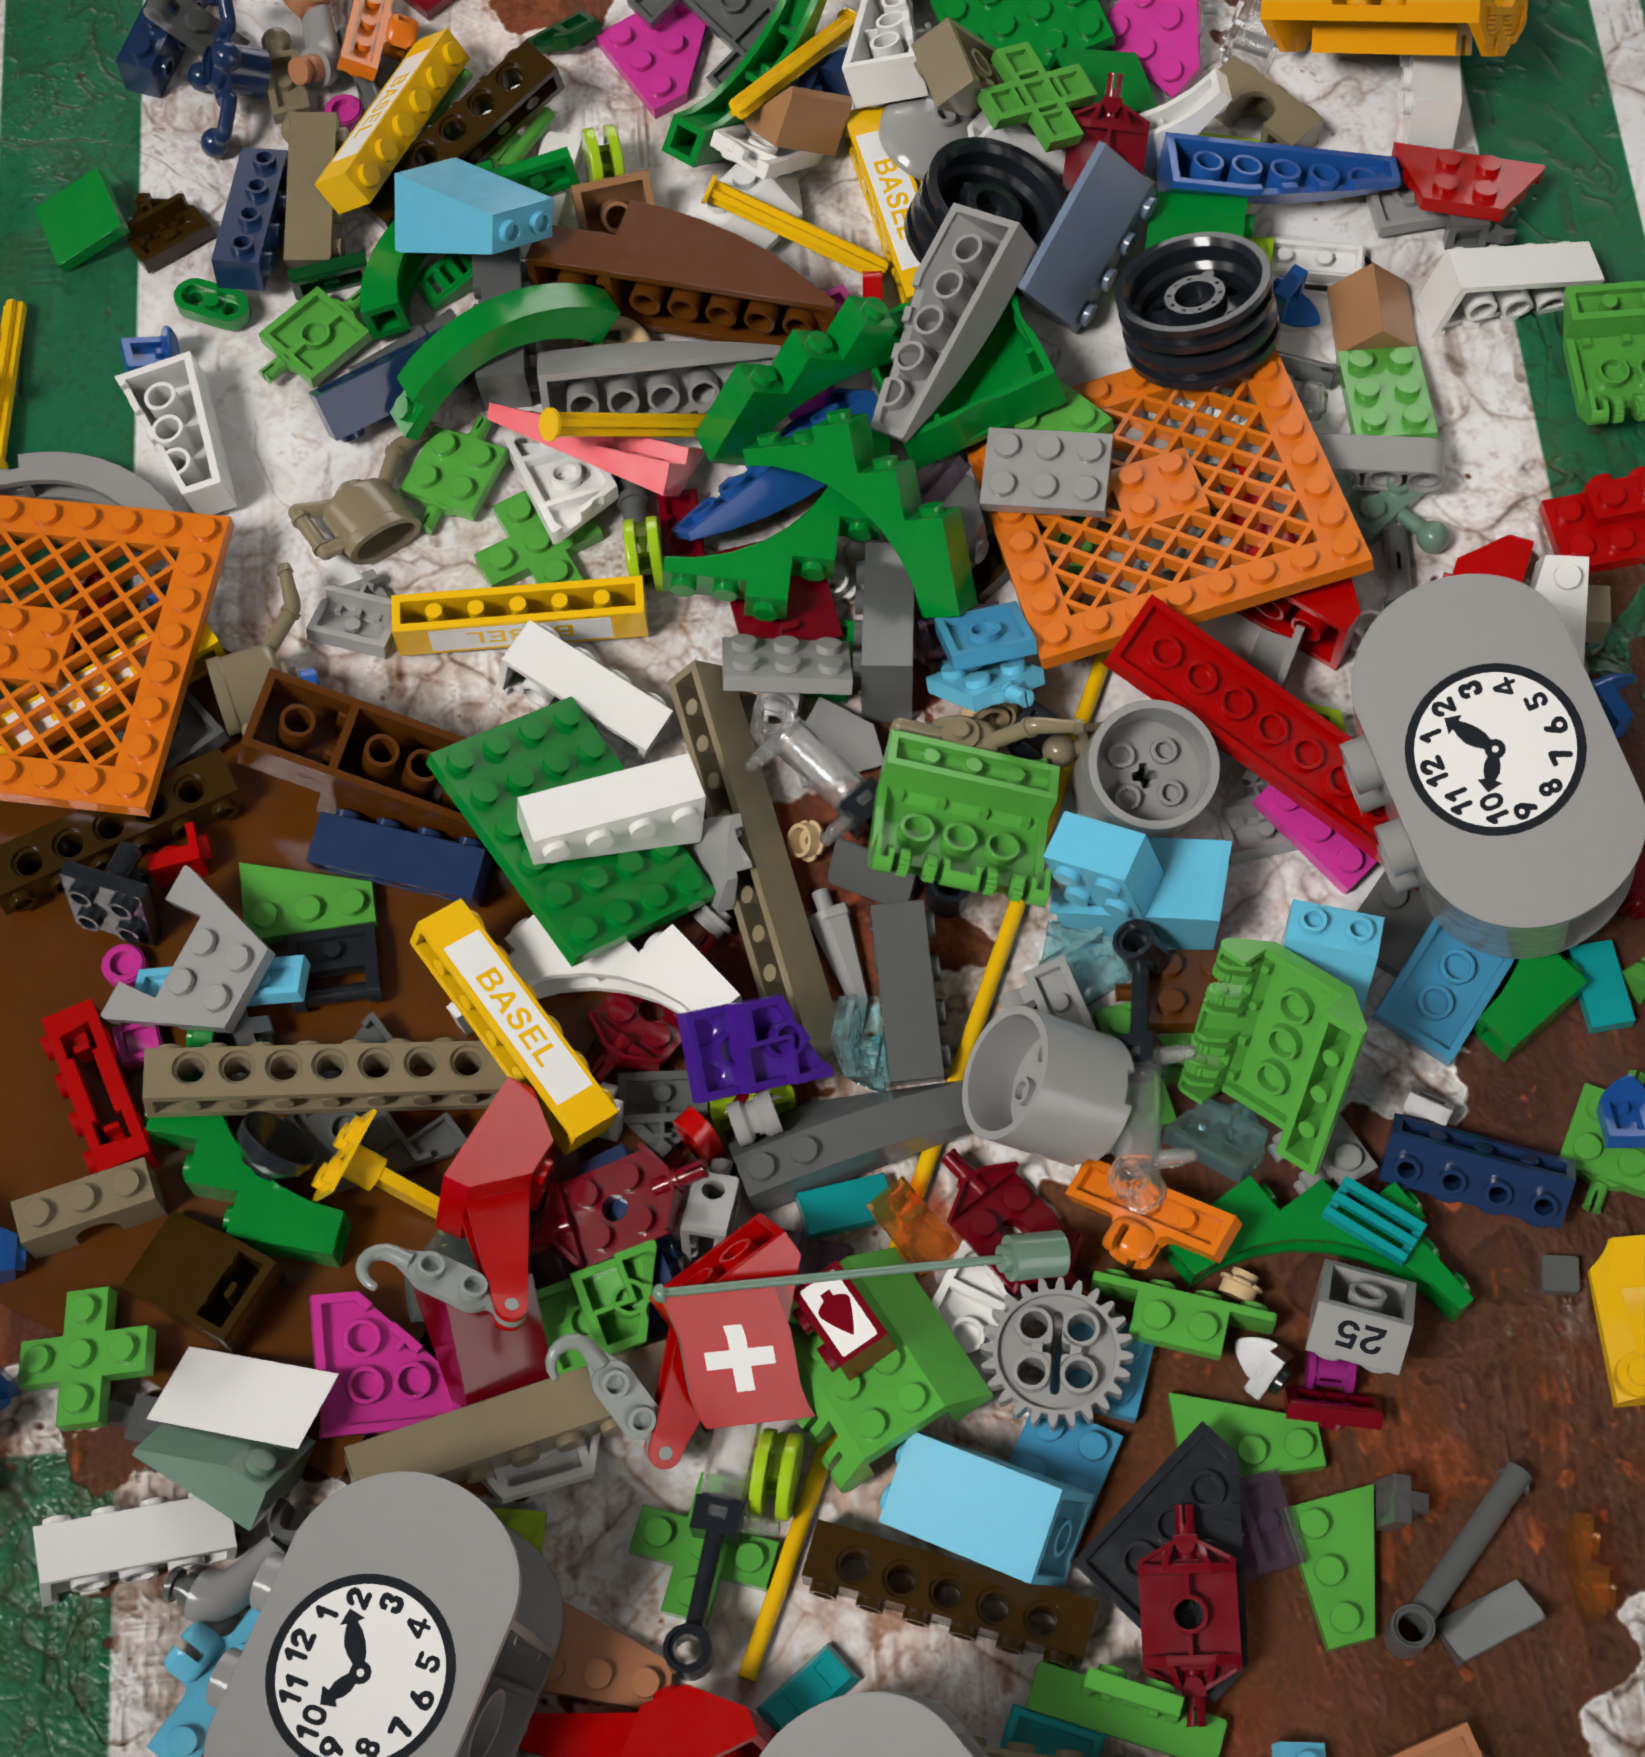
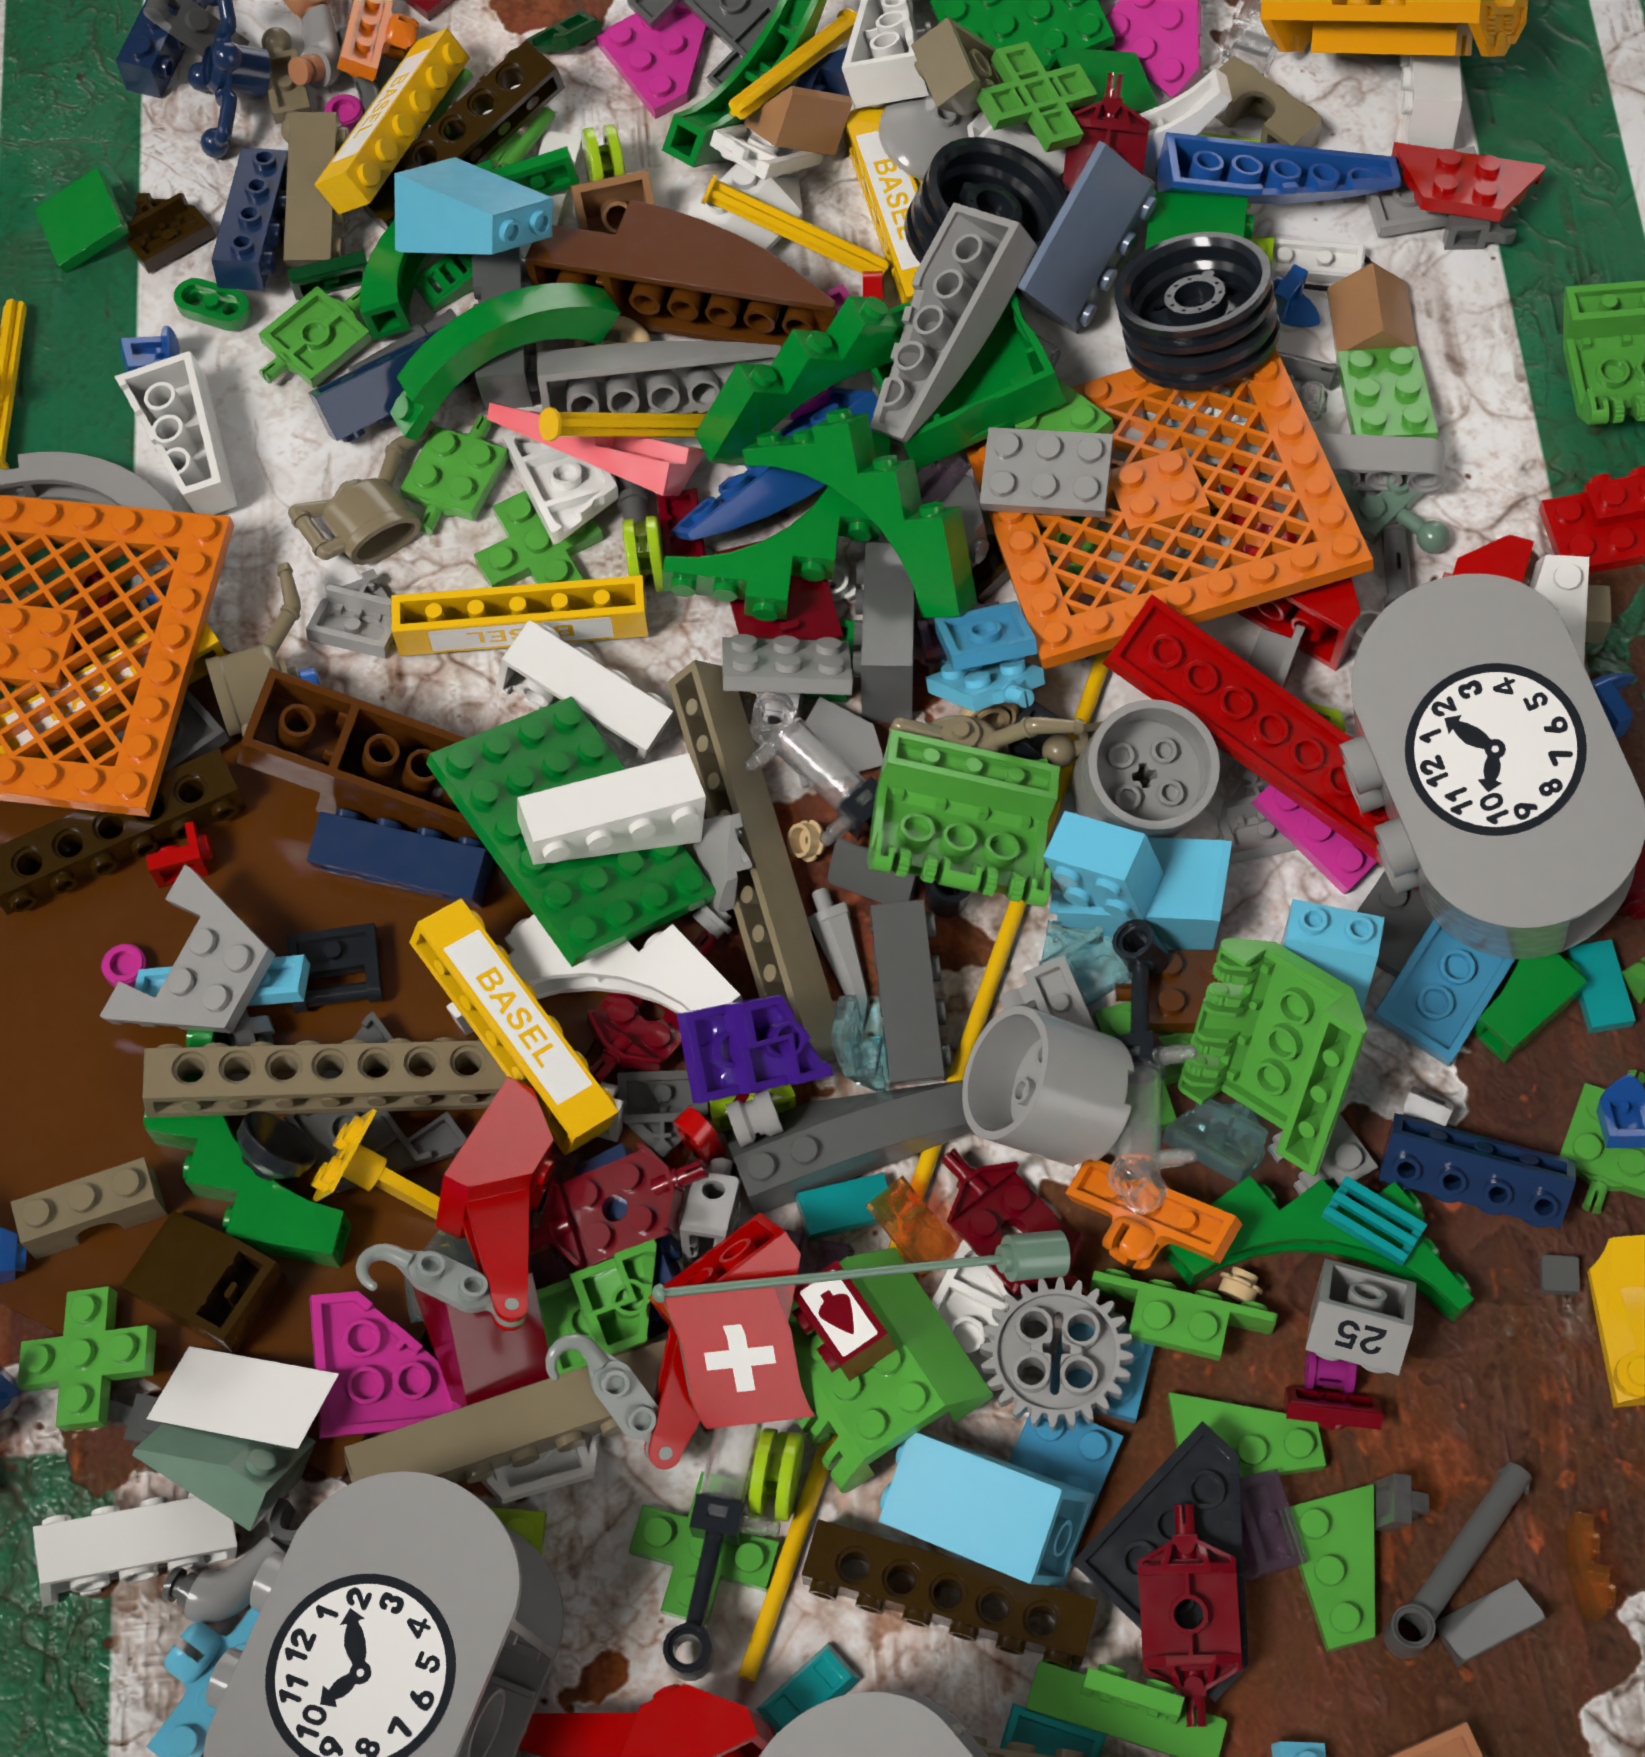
red brick [40,998,160,1175] -> none
black plate [59,841,162,947] -> none
dark pink tile [112,1023,164,1073] -> none
bright green wing [239,862,379,945] -> none
nougat wing [541,1601,674,1711] -> none
plate [1234,1337,1295,1401] -> none
white wedge [1416,241,1605,338] -> none

